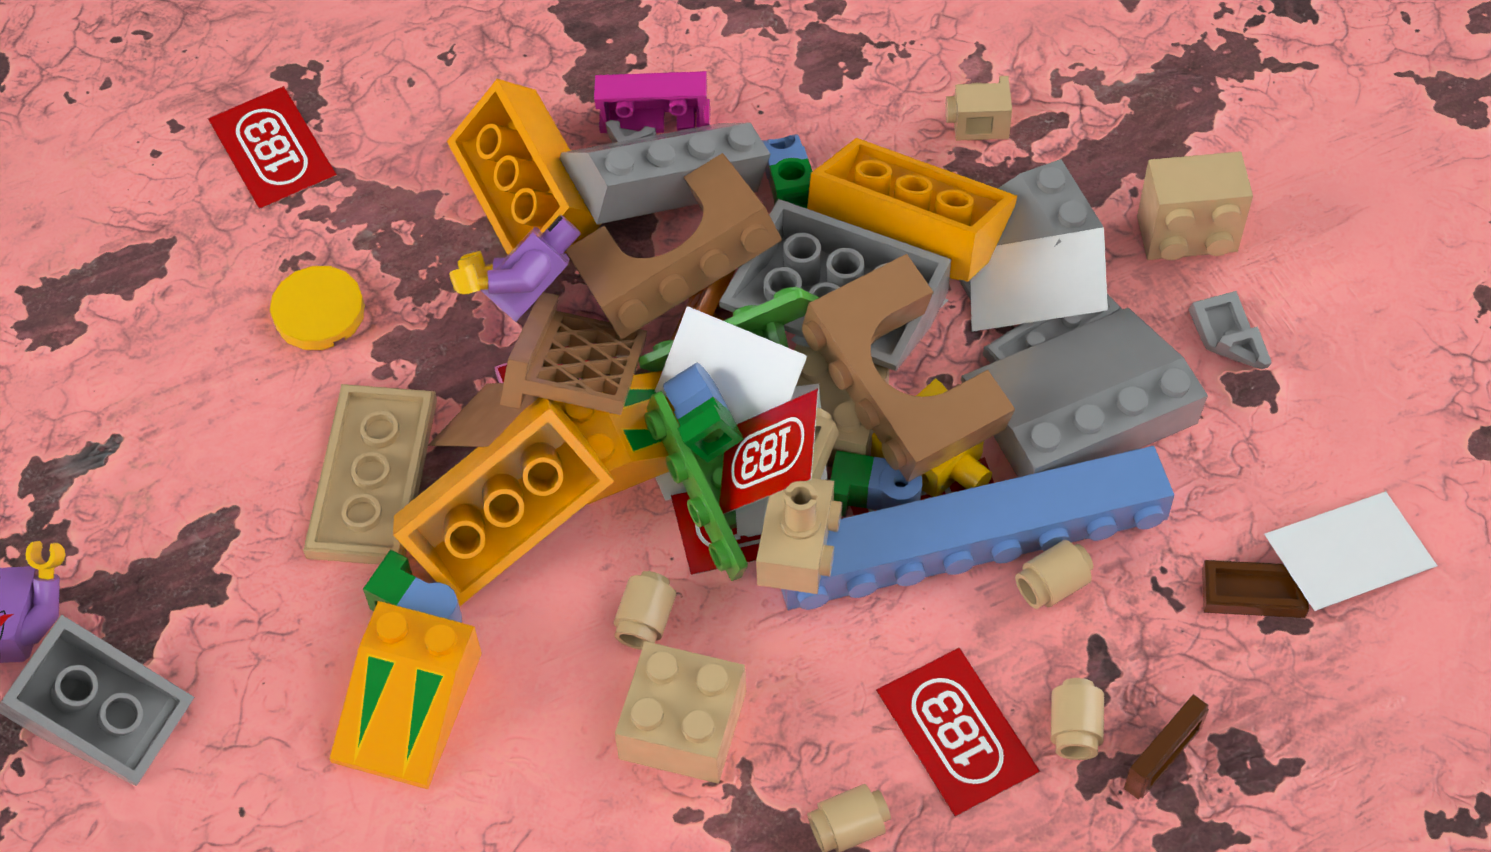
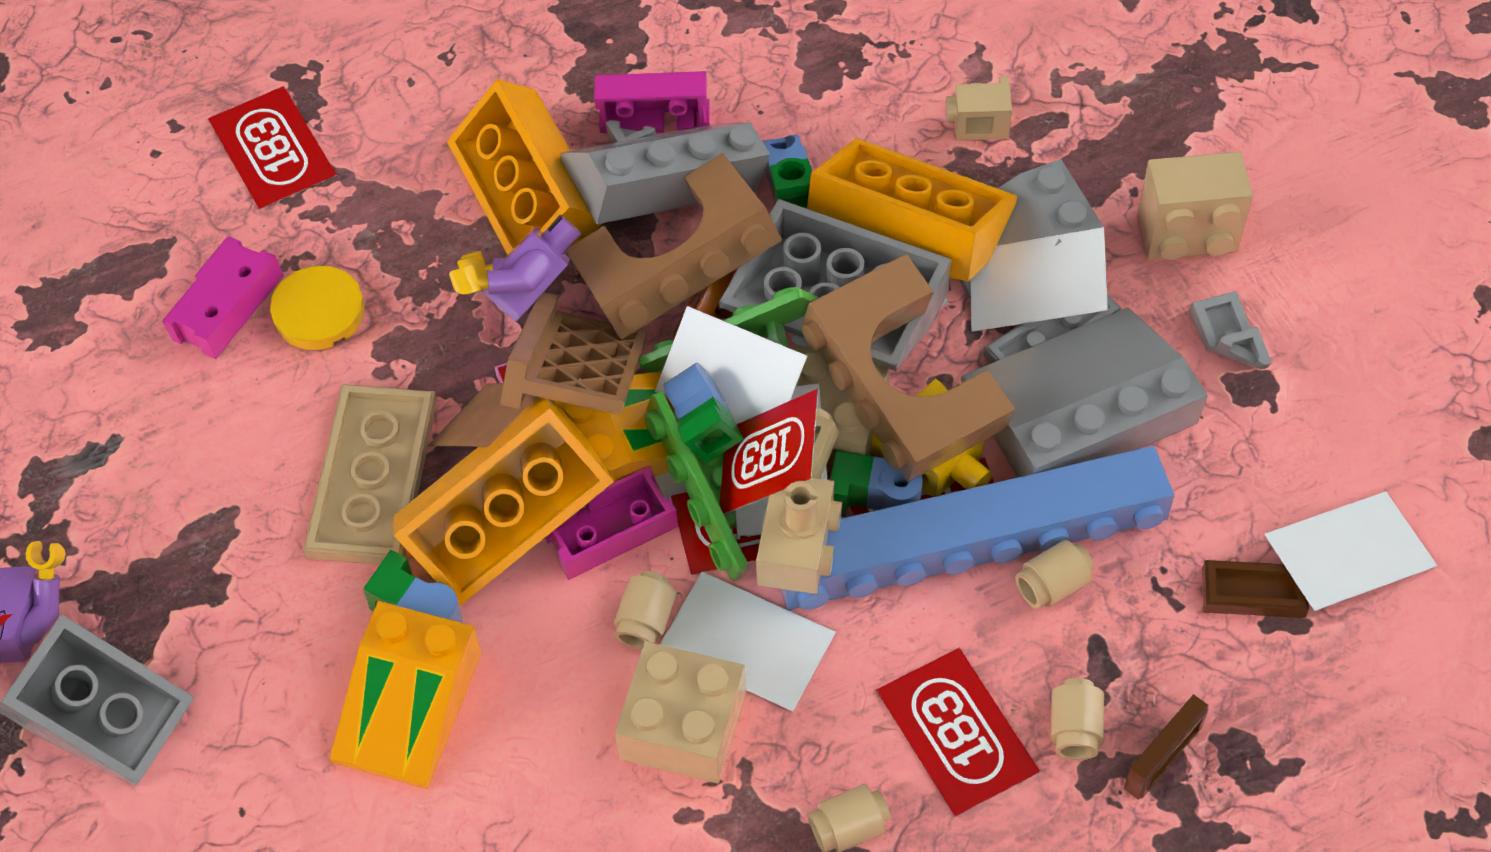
none -> dark pink piece [162,236,284,359]
none -> dark pink piece [544,466,678,580]
none -> white sticker [660,572,836,712]

